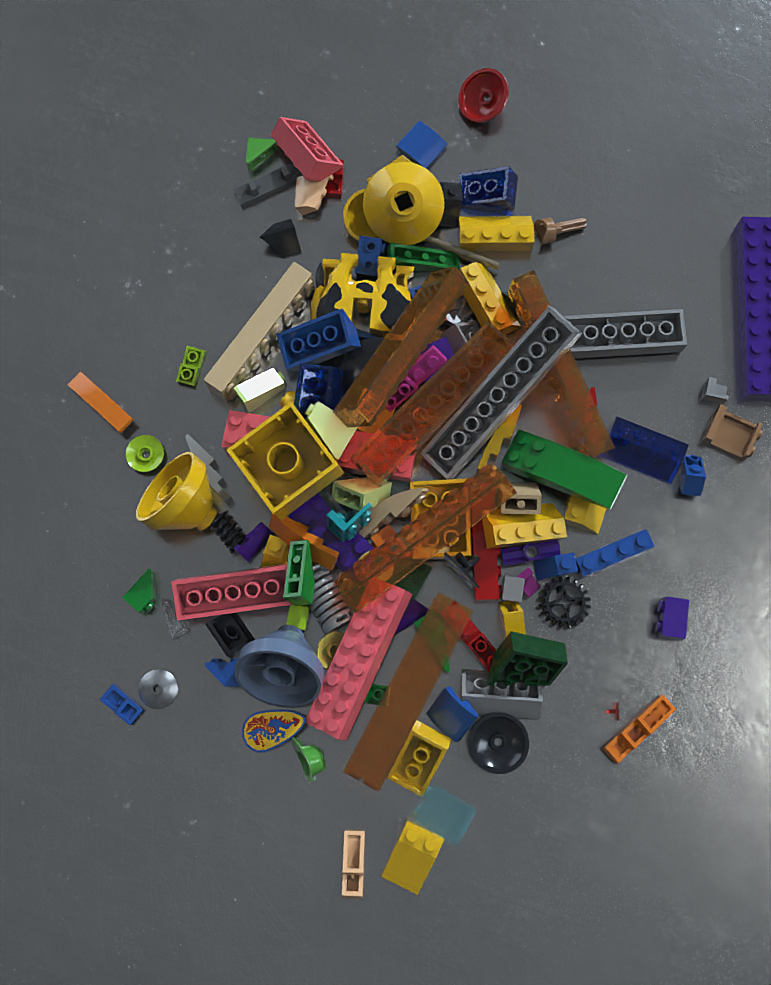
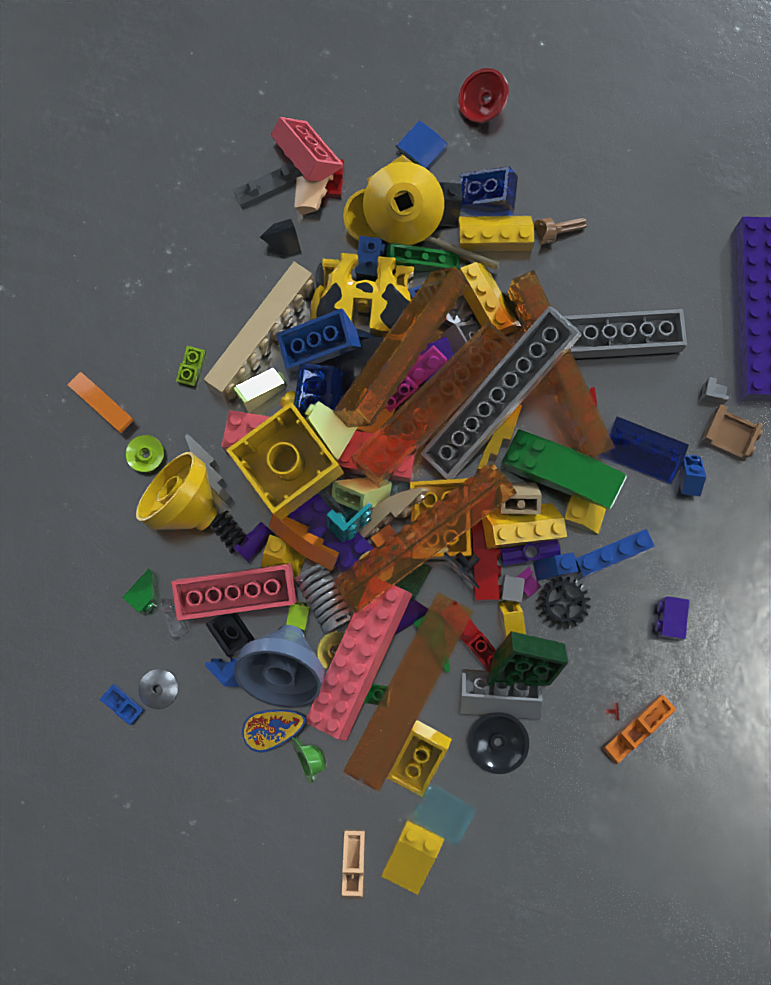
bright green slope [246,138,278,172] -> none
green slope [283,540,315,606] -> none
blue slope [426,686,479,742] -> none

